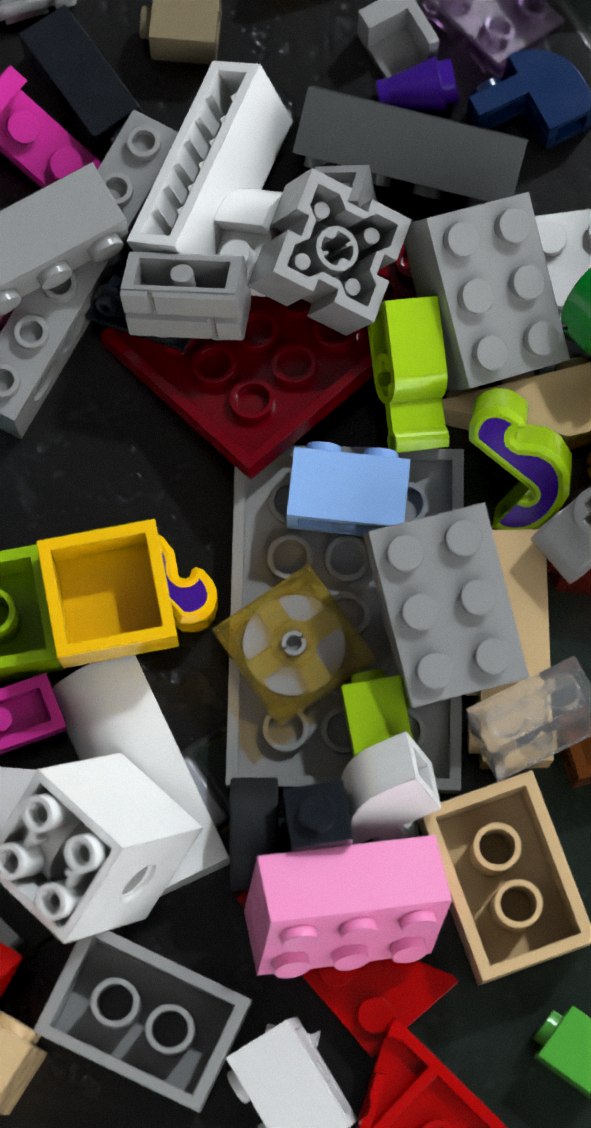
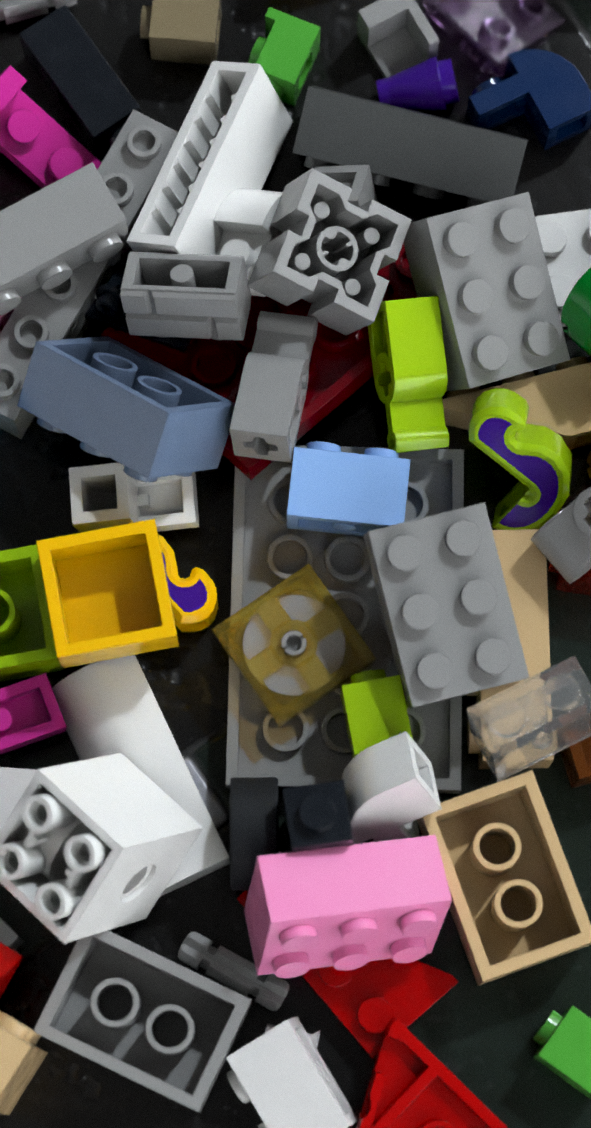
none -> sand blue brick [17,336,235,482]
none -> white brick [68,462,200,533]
none -> light grey axle [178,932,290,1011]
none -> light grey piece [229,311,318,463]
none -> bright green brick [248,7,320,106]

